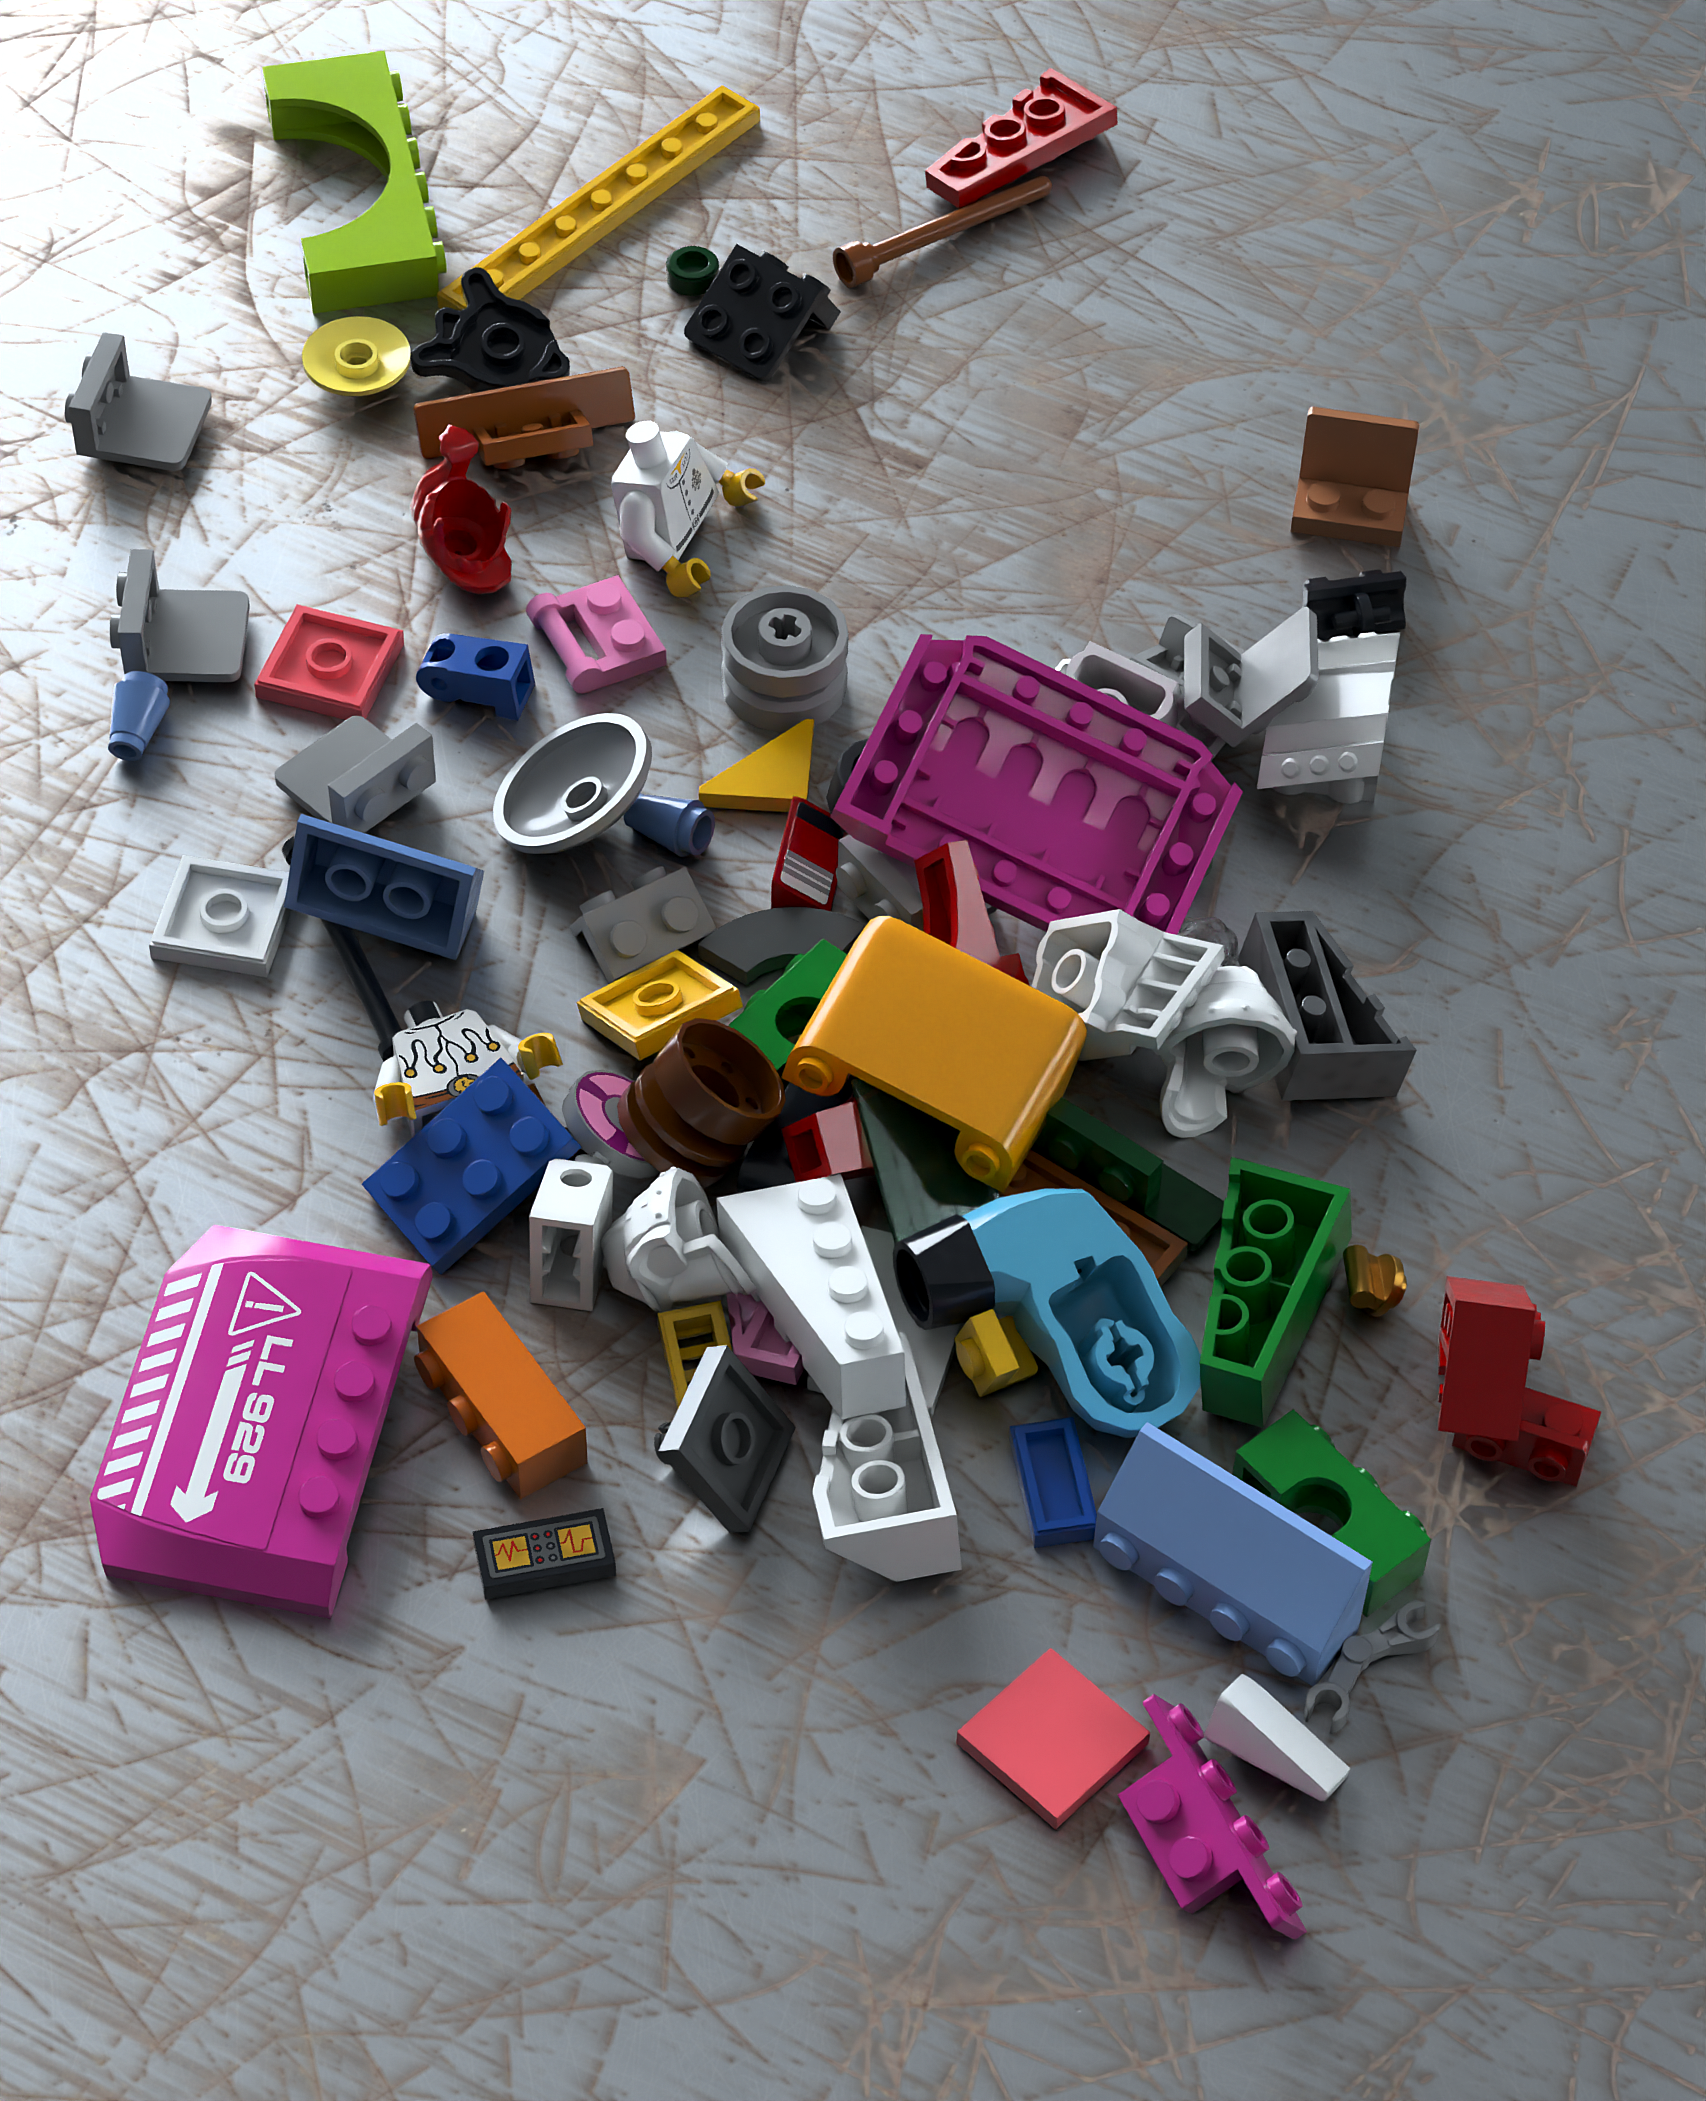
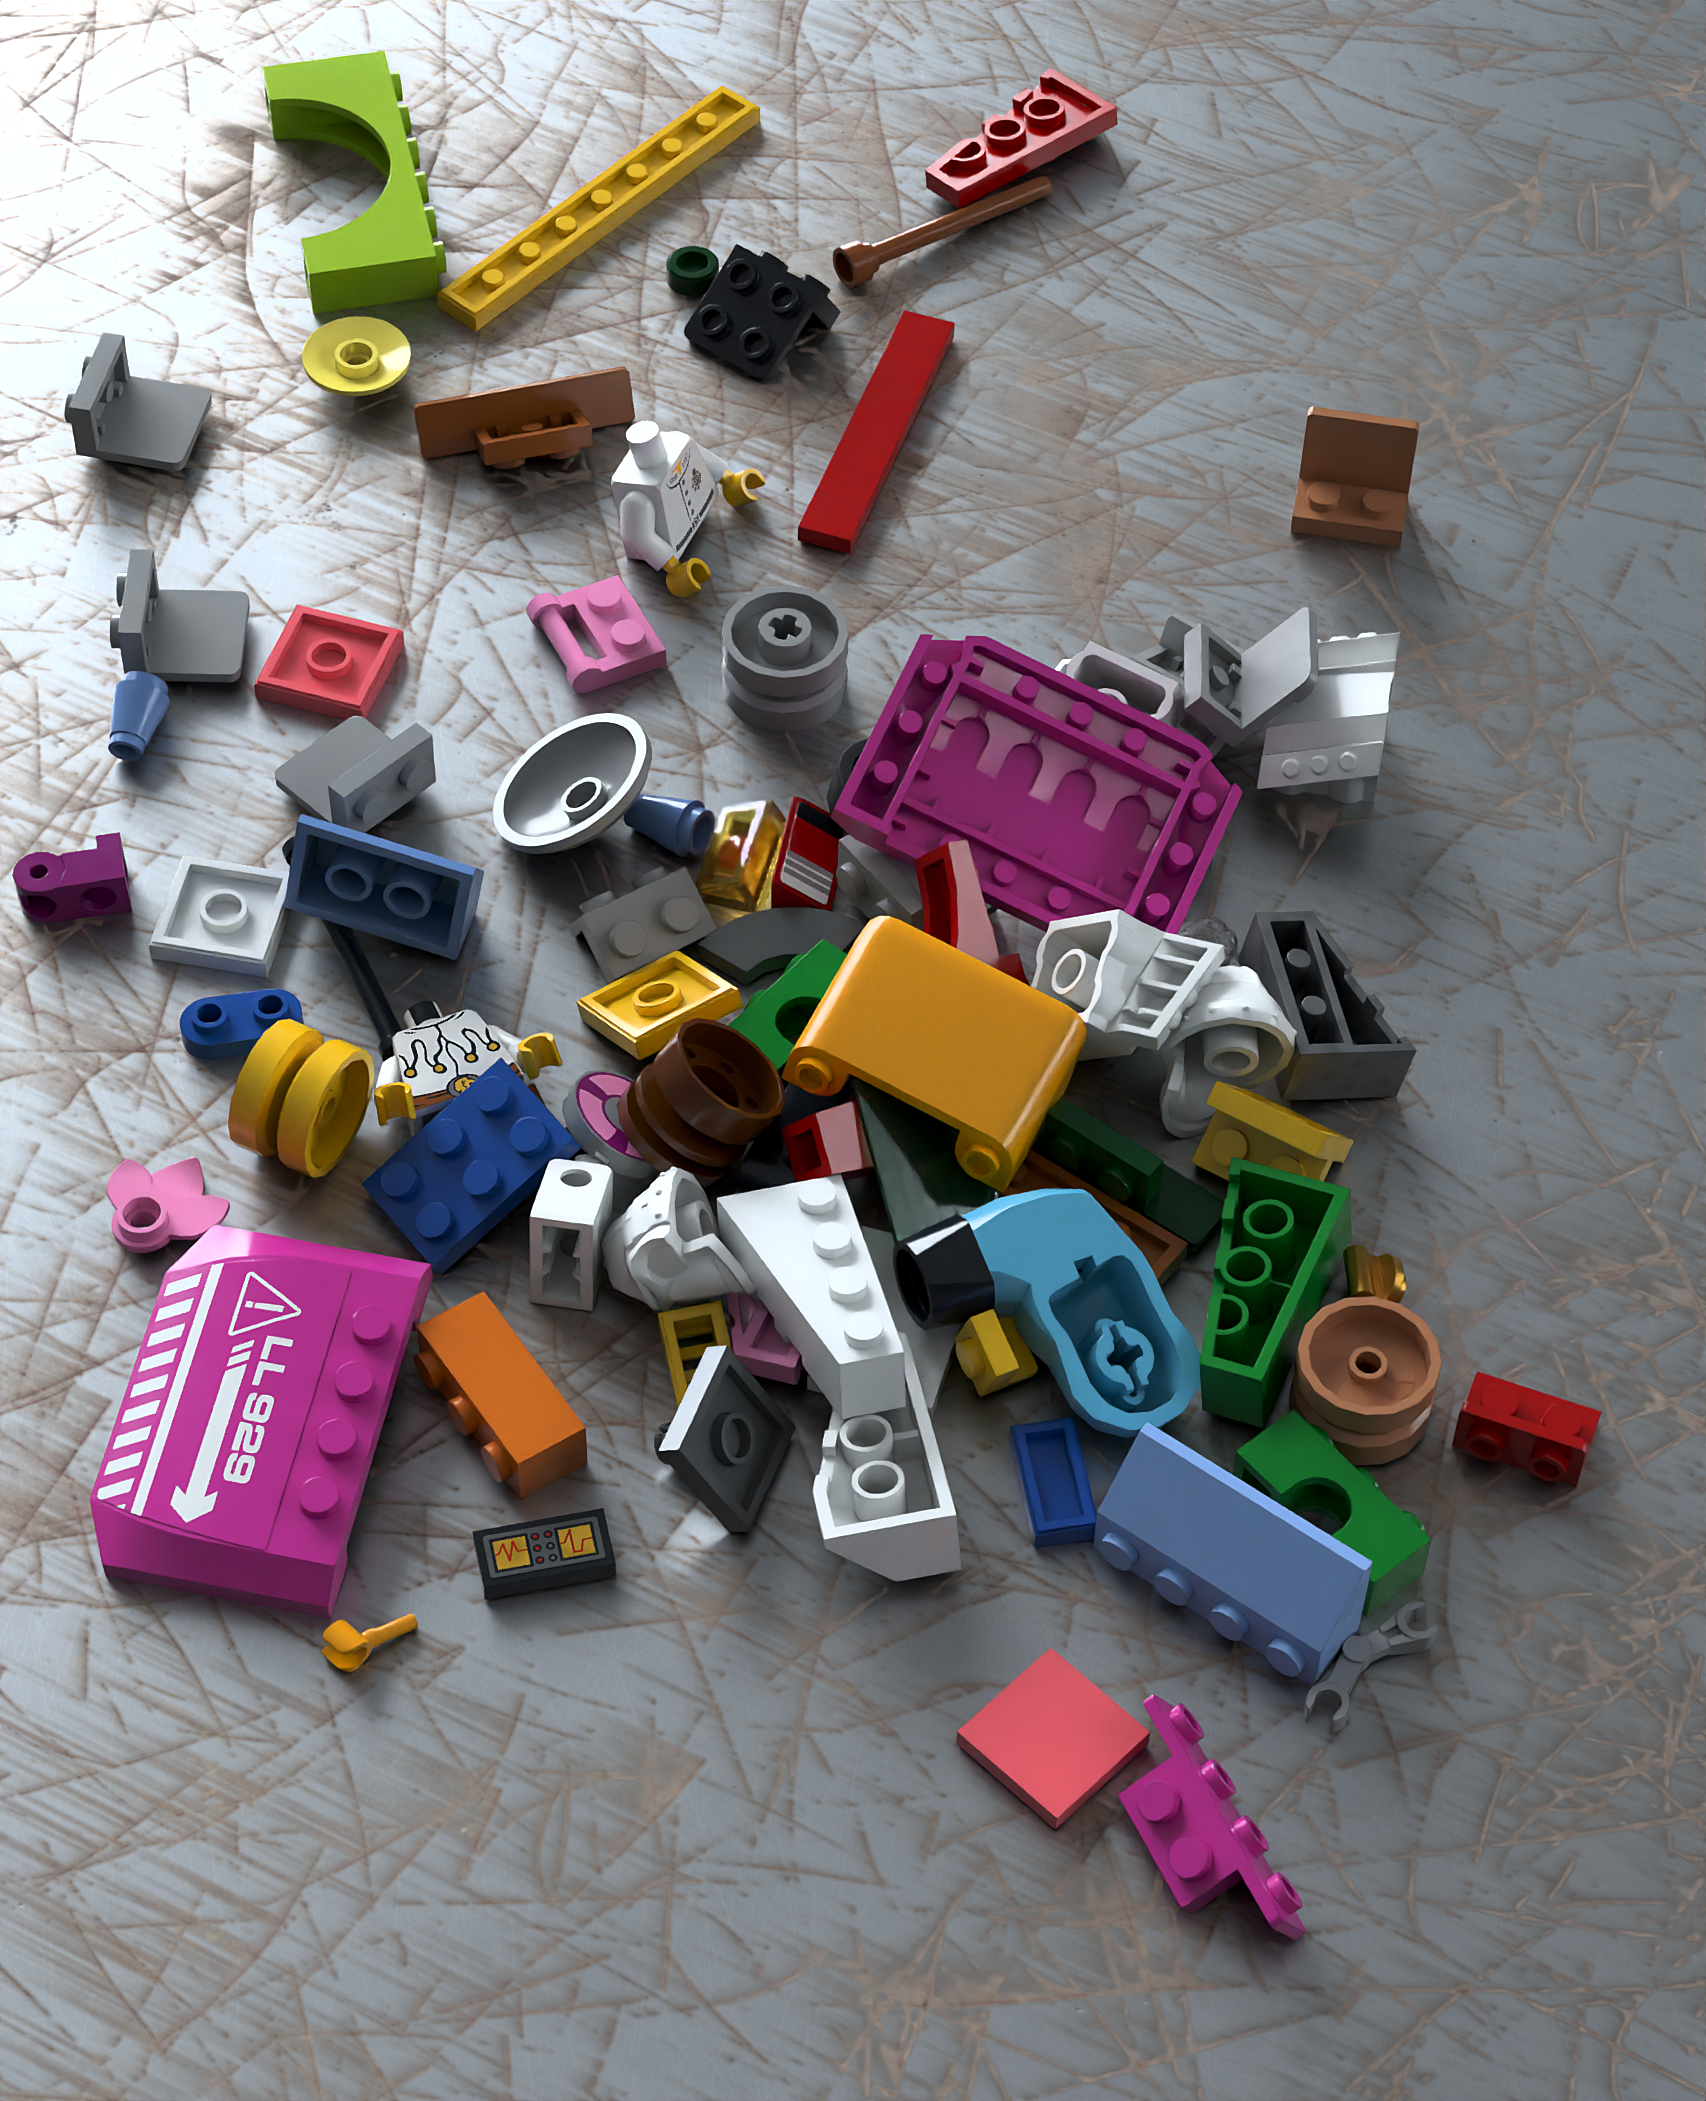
red piece [410,424,512,594] -> none
black tile [411,267,570,392] -> none
blue leg [416,634,535,721] -> none
yellow tile [699,719,814,812] -> none
white slope [1203,1674,1351,1802] -> none
black hips [1303,569,1406,640] -> none
red wedge [1438,1276,1545,1442] -> none
none -> magenta leg [12,832,132,923]
none -> bright pink plate [107,1157,230,1253]
none -> blue plate [180,989,304,1060]
none -> yellow wheel [228,1019,375,1178]
none -> light orange hand [321,1613,418,1672]
none -> clear yellow slope [695,799,787,913]
none -> red tile [798,310,955,554]
none -> yellow bracket [1191,1081,1354,1181]
none -> nougat wheel [1289,1296,1442,1465]

